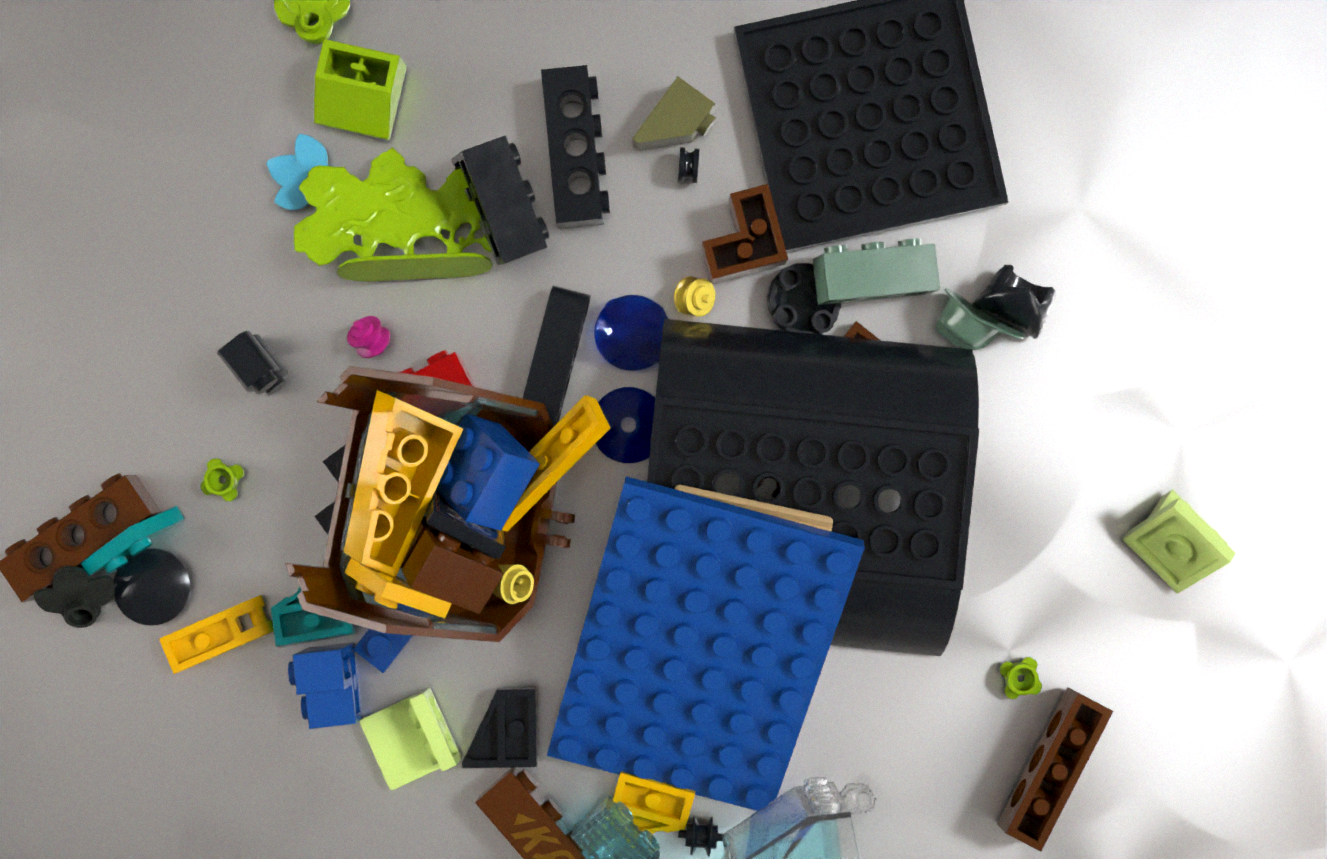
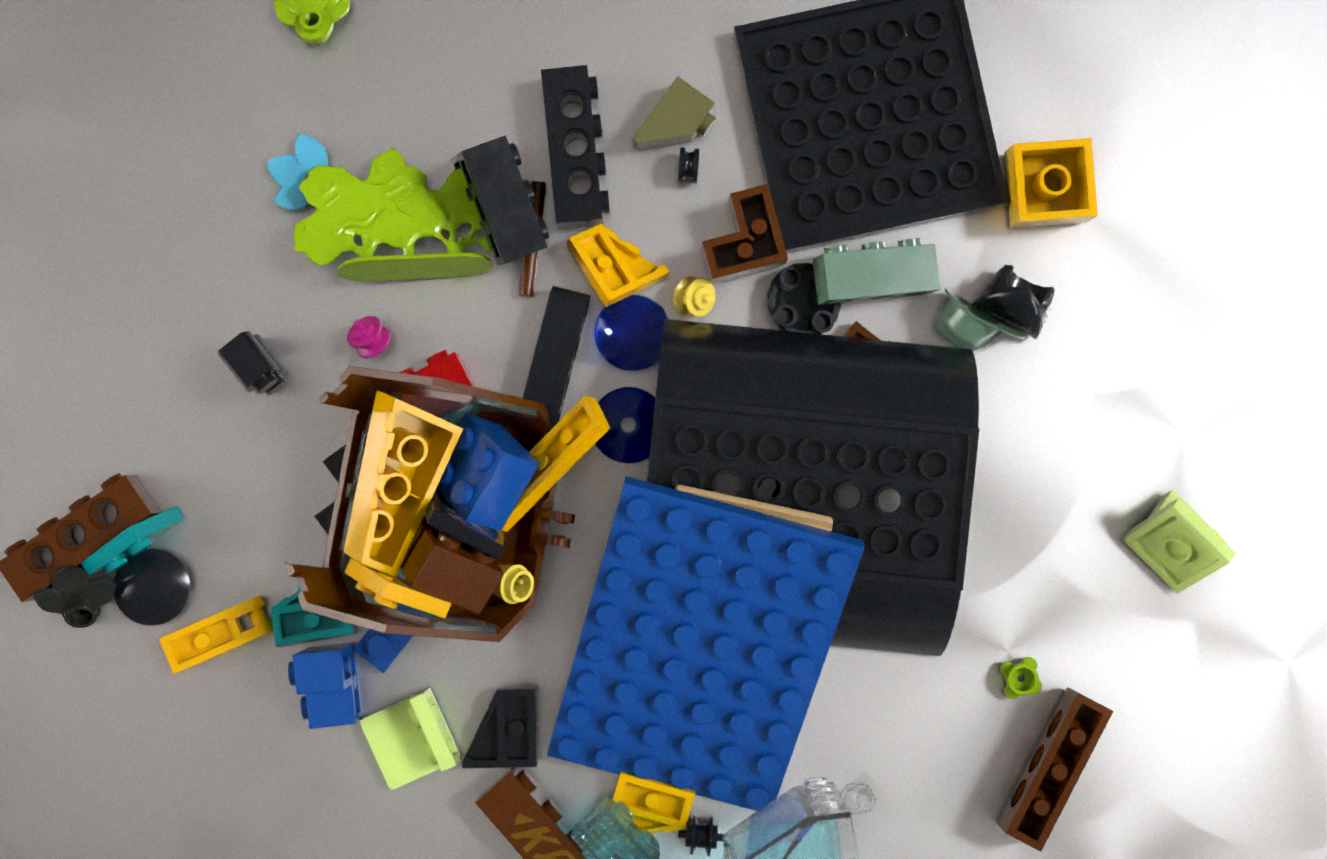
lime plate [200,458,244,501] -> none
lime slope [314,39,407,141] -> none
none -> reddish brown bar [518,181,546,297]
none -> yellow wing [566,224,670,307]
none -> yellow brick [1004,138,1098,228]

